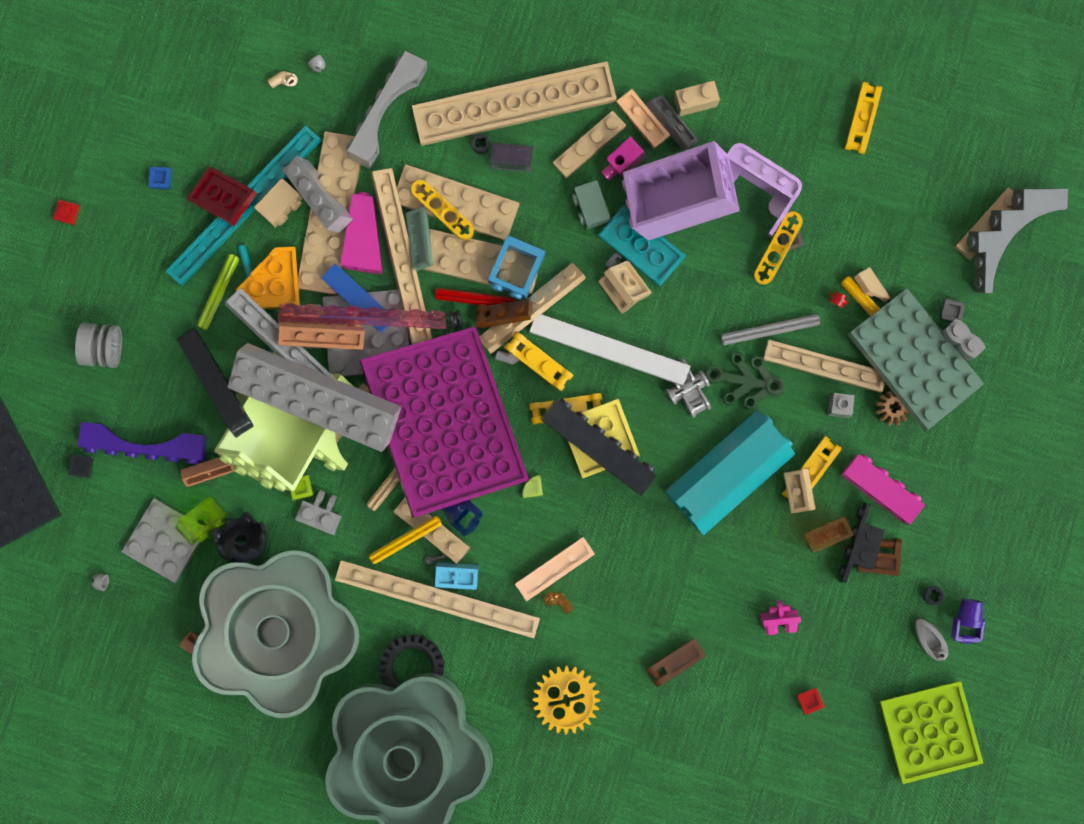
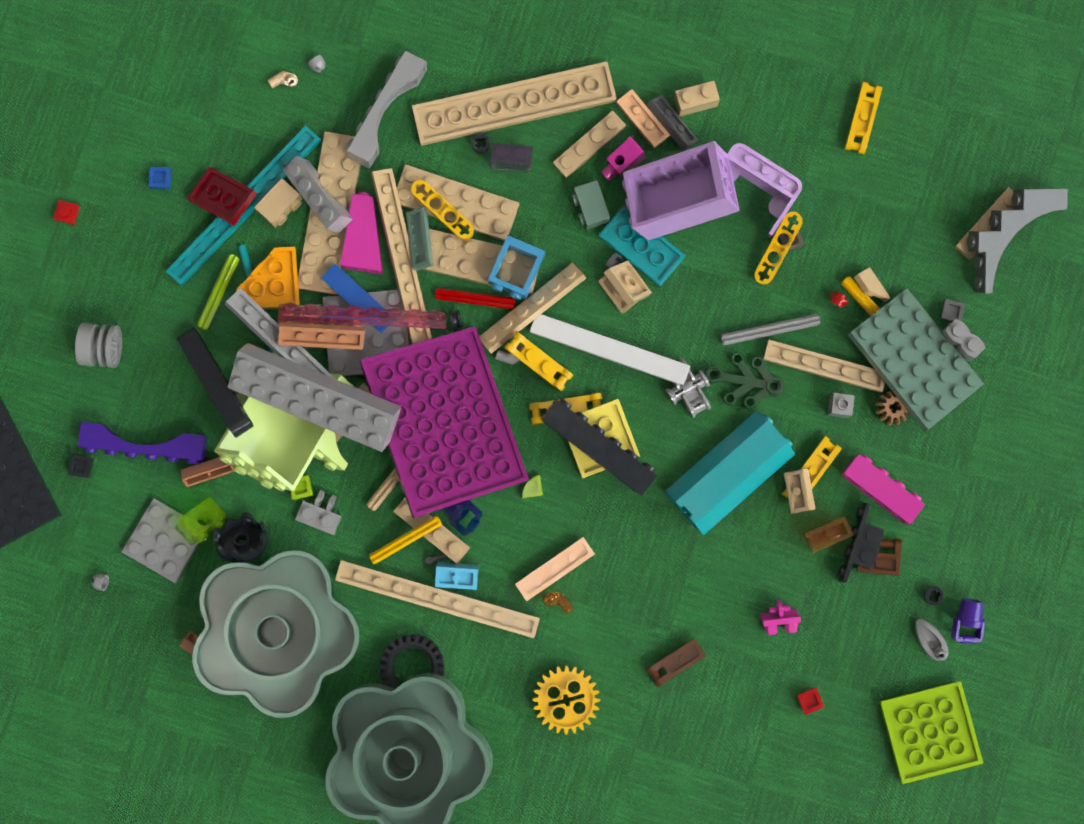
reddish brown plate [475,299,532,328] -> none

